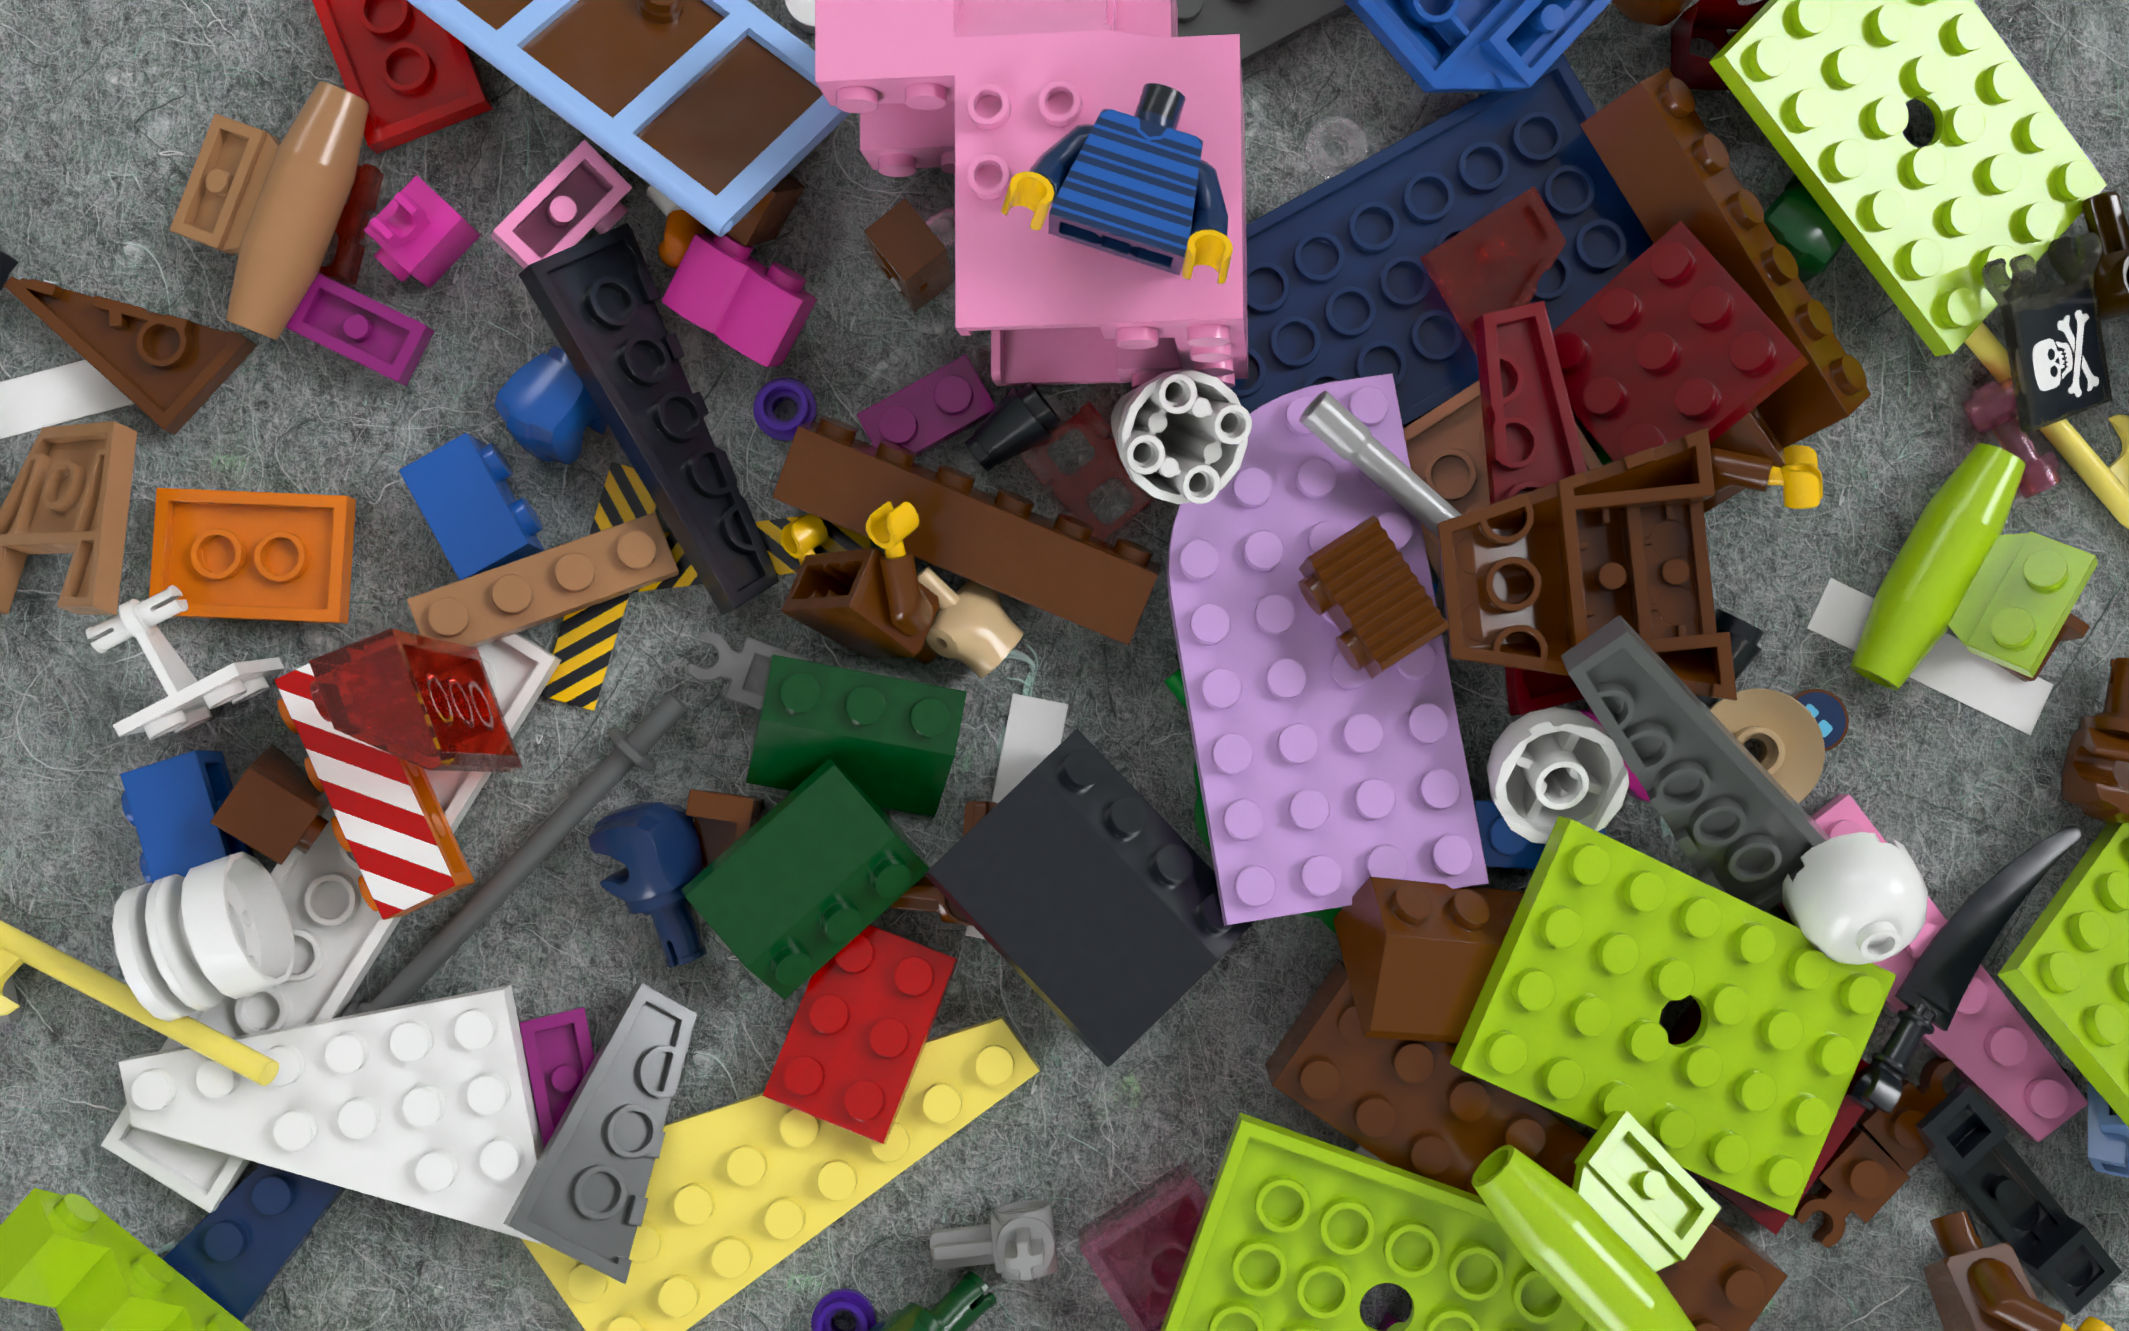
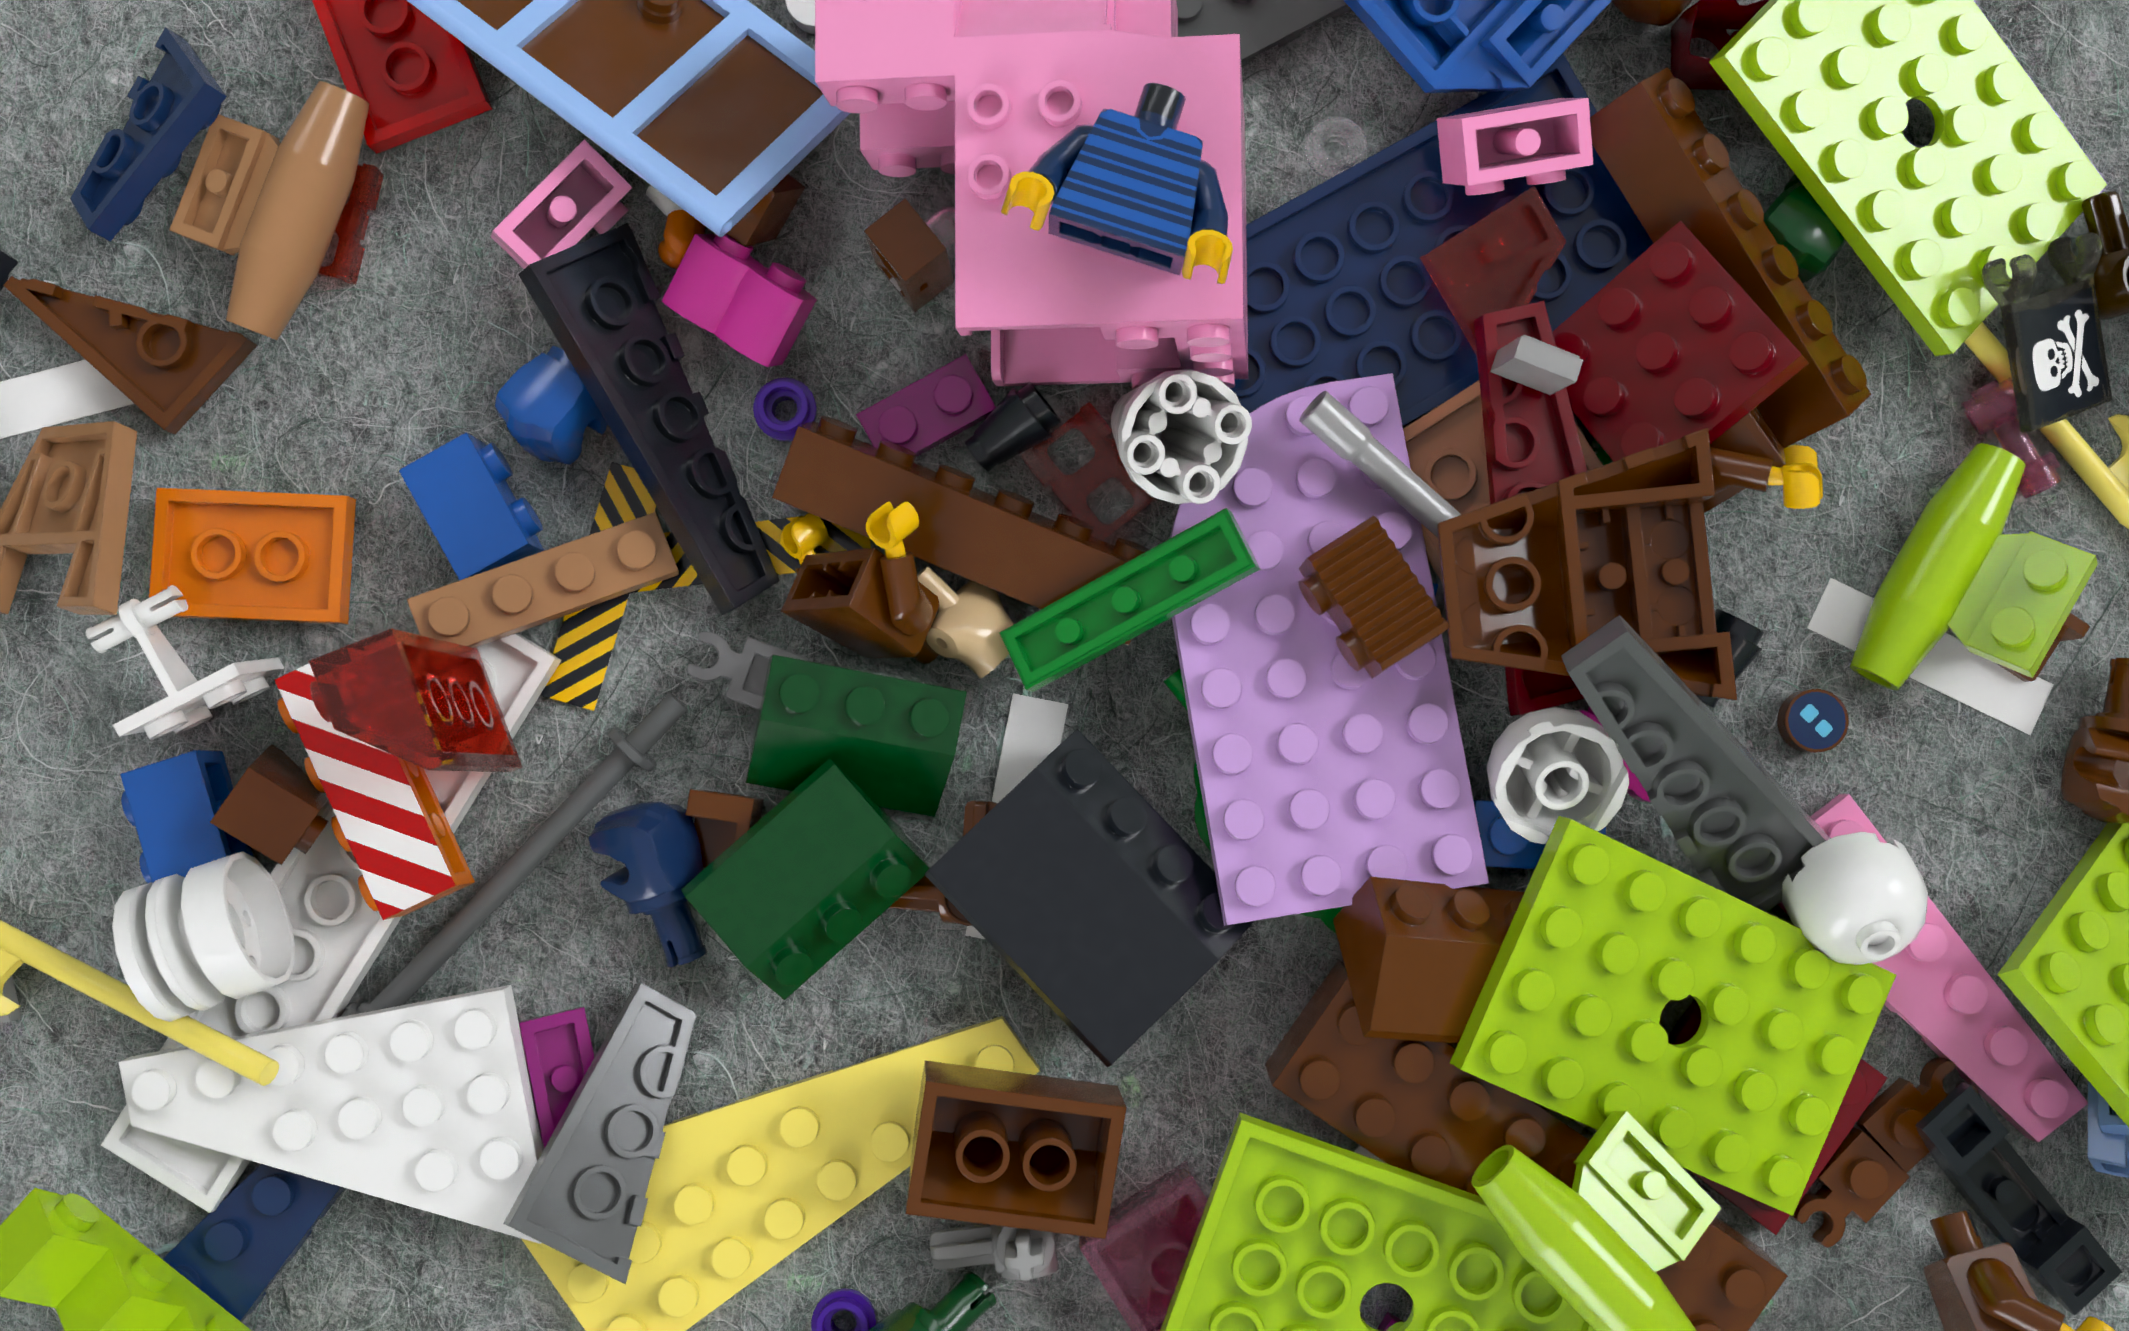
magenta plate [286,273,435,387] -> none
dark pink brick [364,175,481,289] -> none
red plate [762,925,958,1144] -> none
tan dish [1709,688,1825,804] -> none
black sword [1845,825,2081,1113] -> none
none -> dark blue wing [70,27,227,242]
none -> reddish brown slope [905,1060,1127,1239]
none -> green tile [999,508,1260,692]
none -> bright pink brick [1437,98,1593,195]
none -> light grey tile [1490,335,1583,395]

